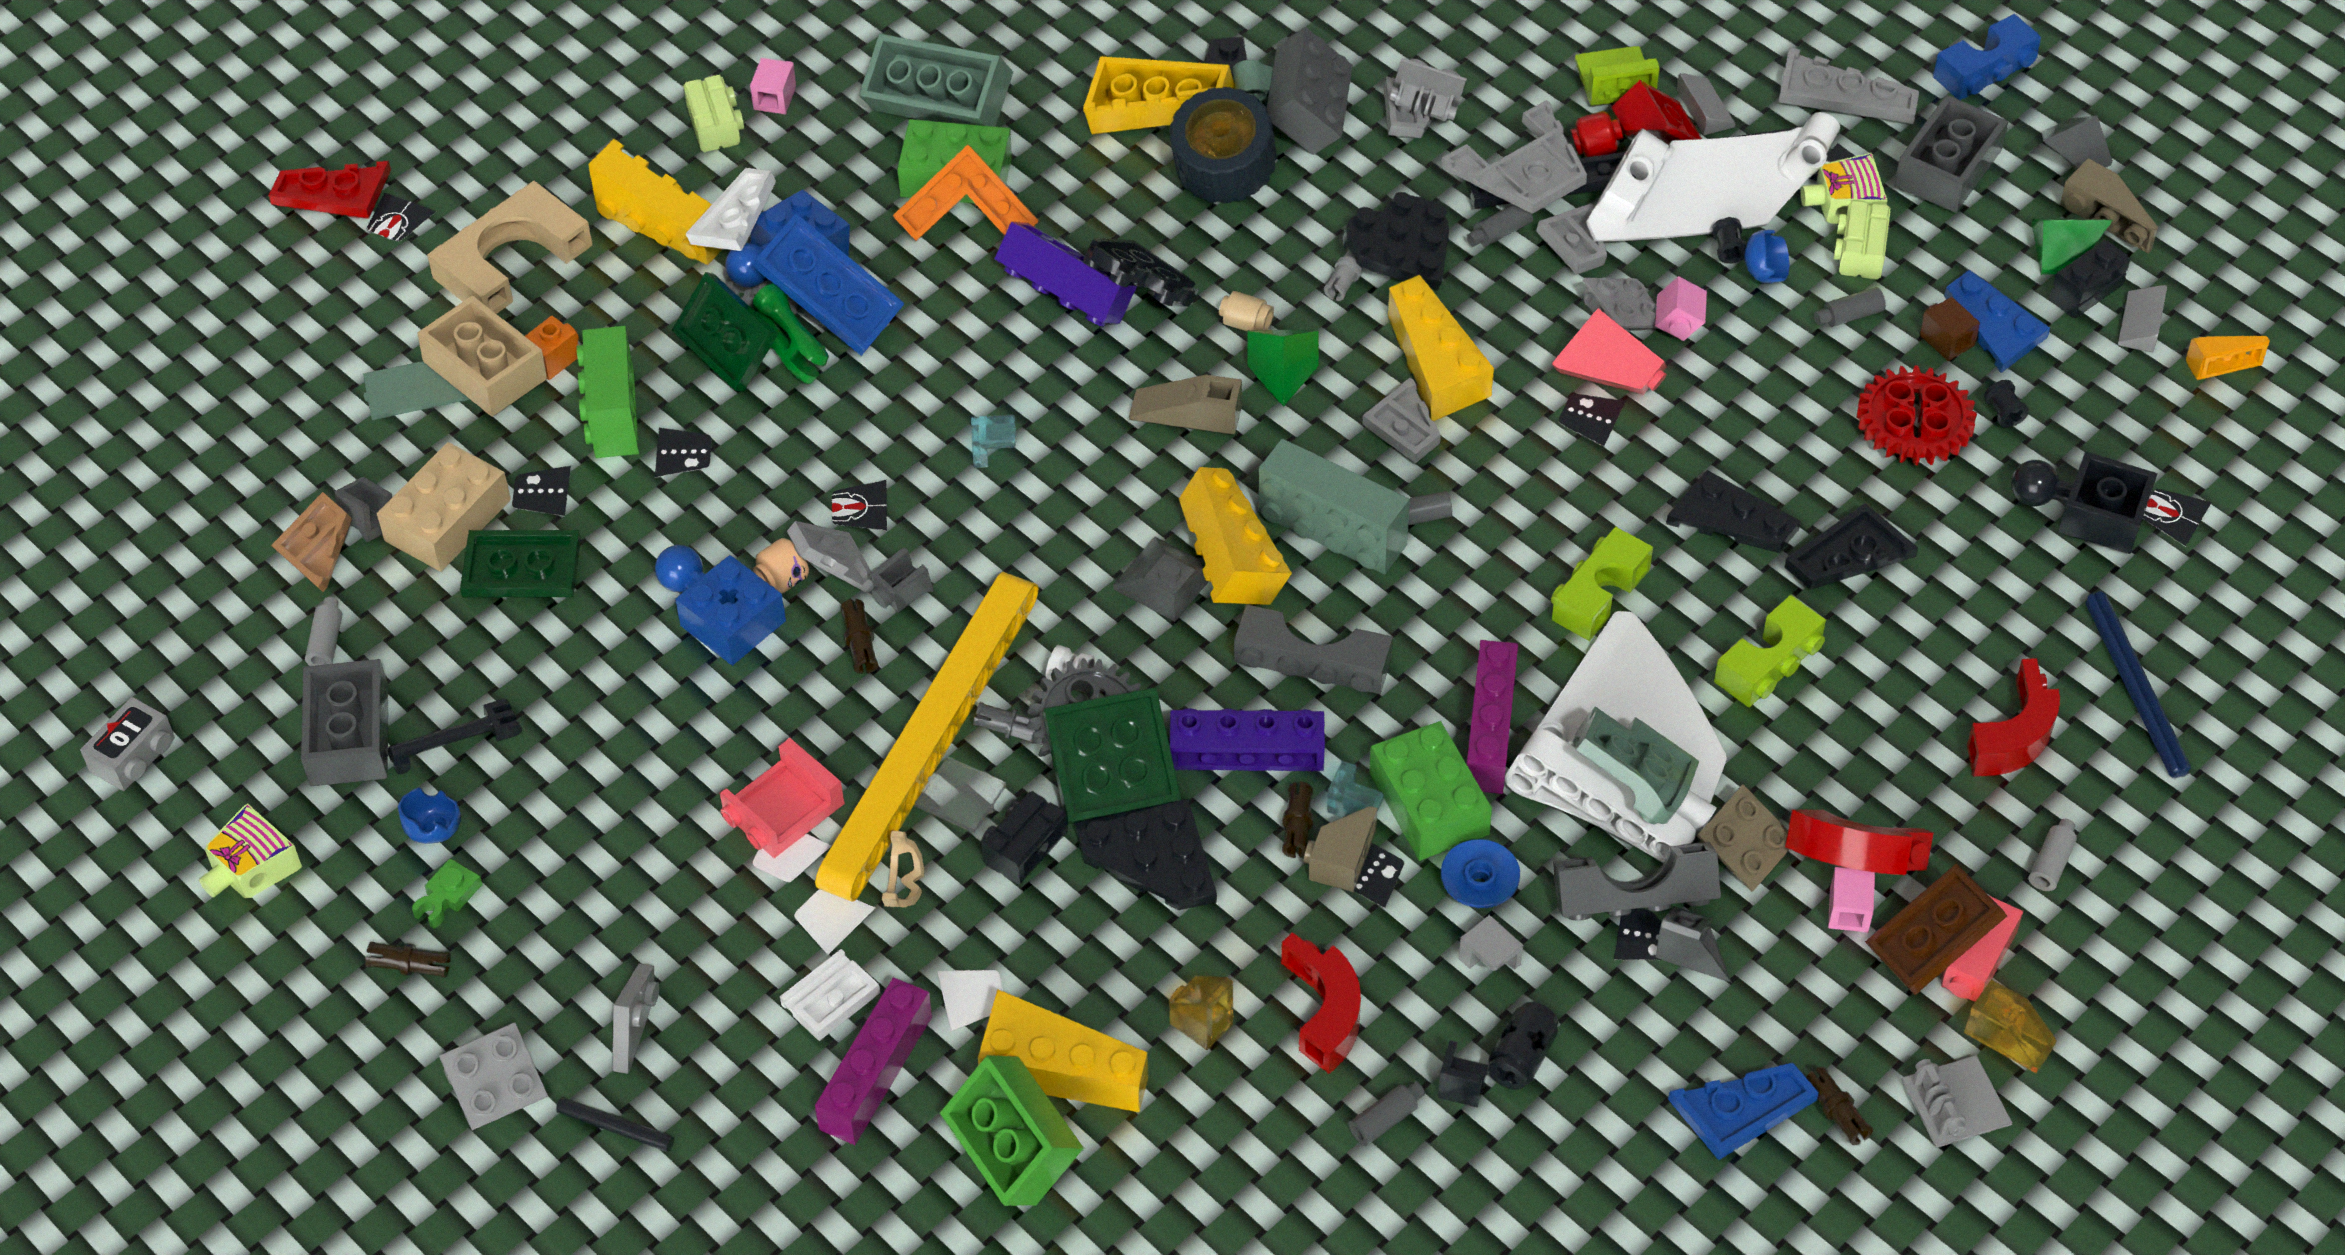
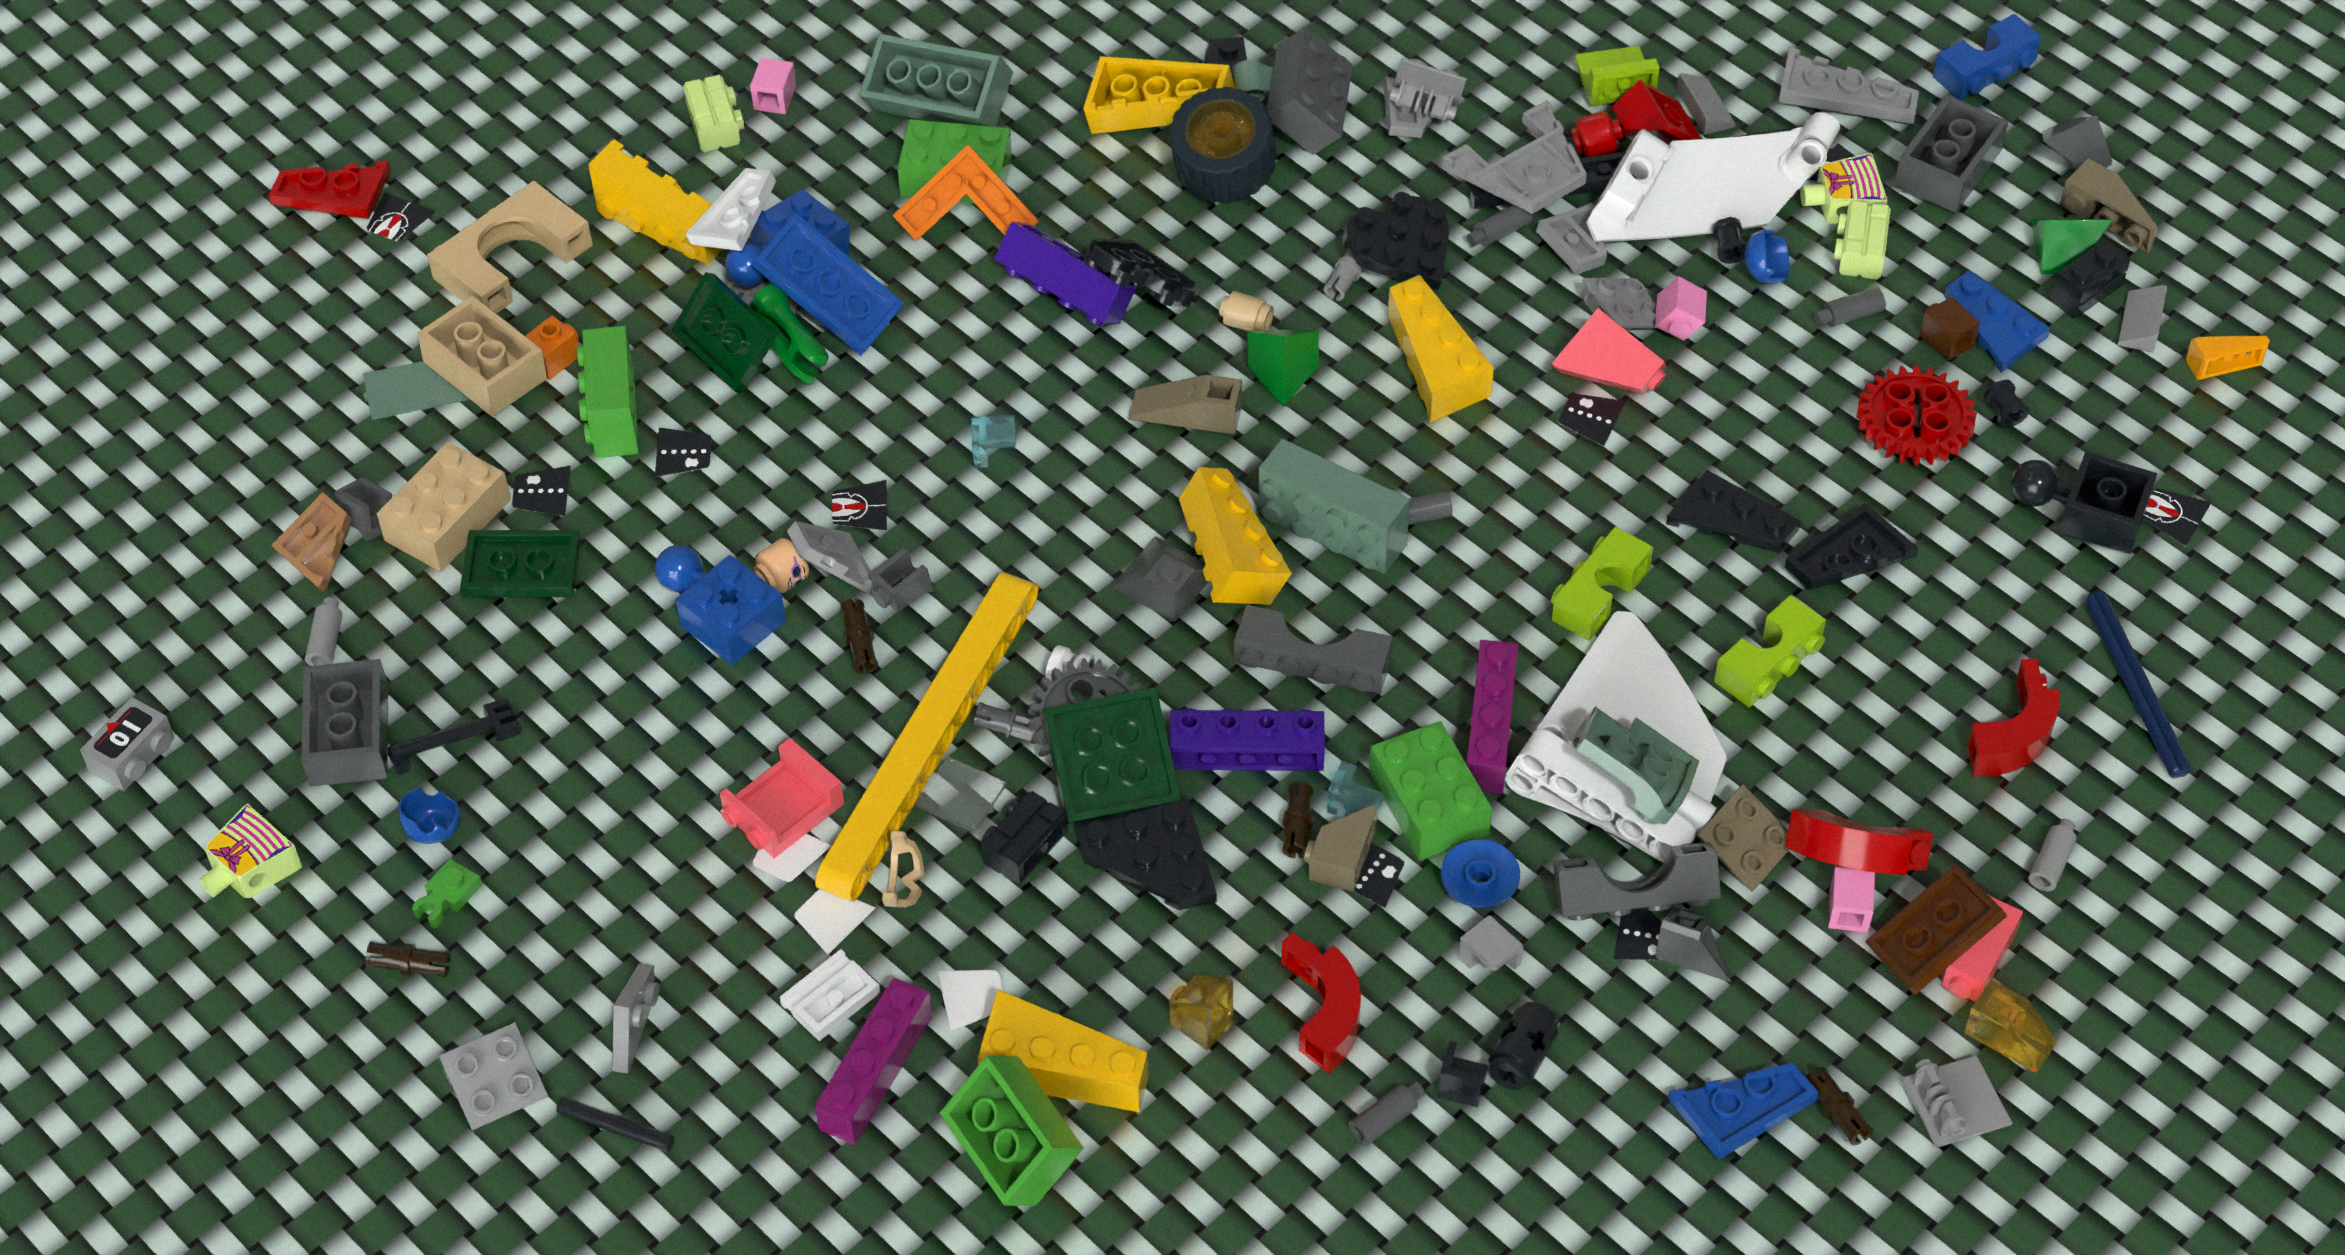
light grey wing [1362,378,1440,463] -> none

